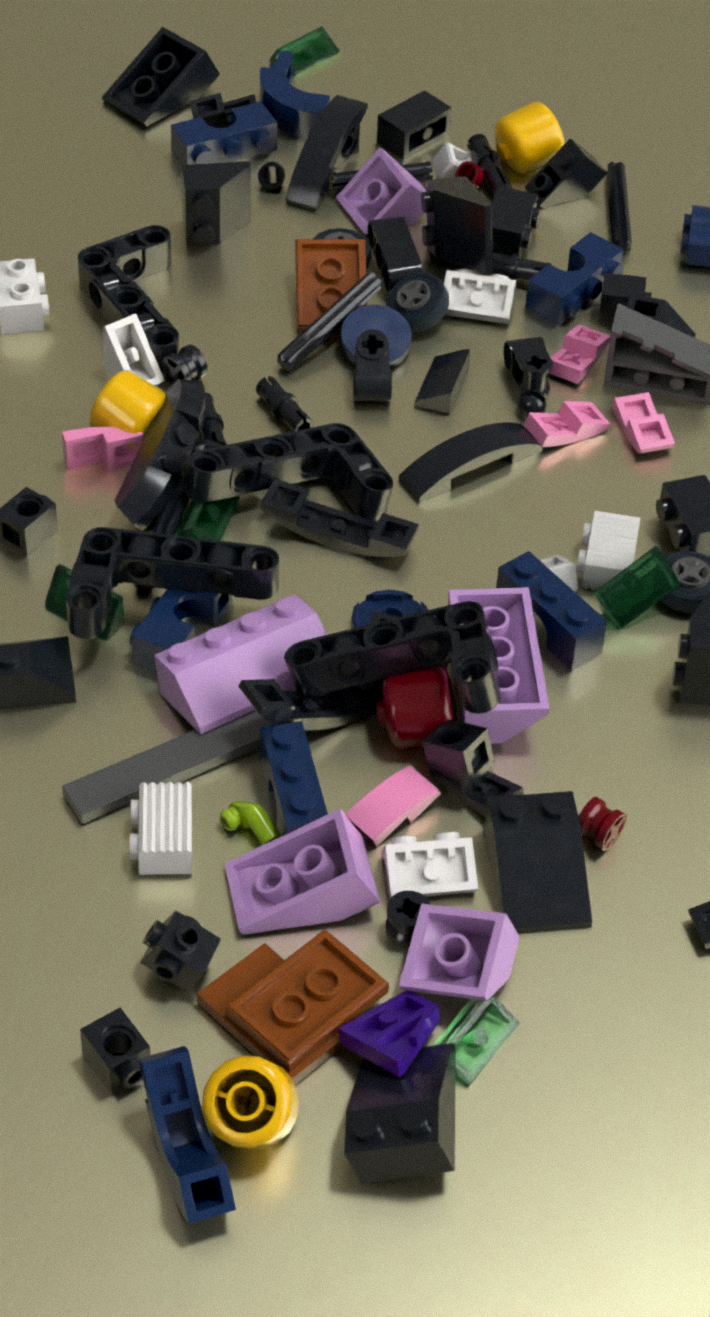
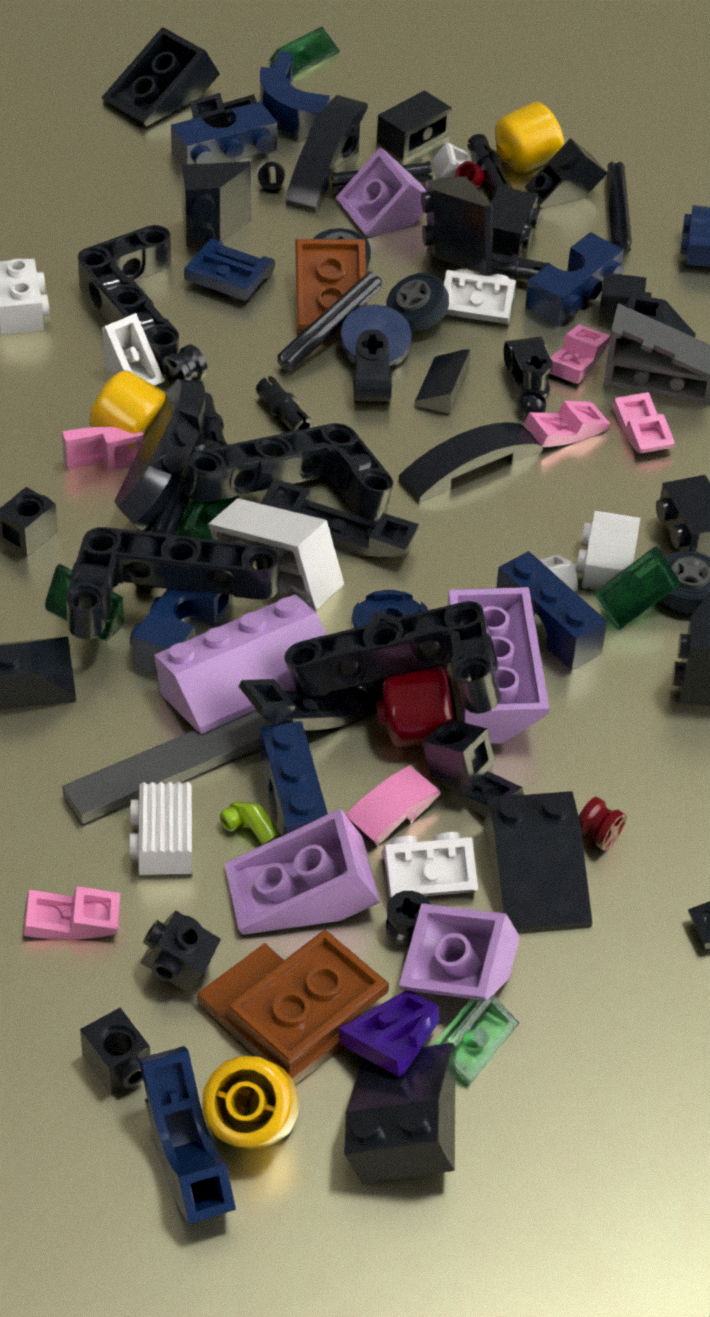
black beam [367,217,424,294] -> none
none -> bright pink slope [22,886,120,939]
none -> dark blue plate [184,238,275,301]
none -> white wedge [209,498,344,610]

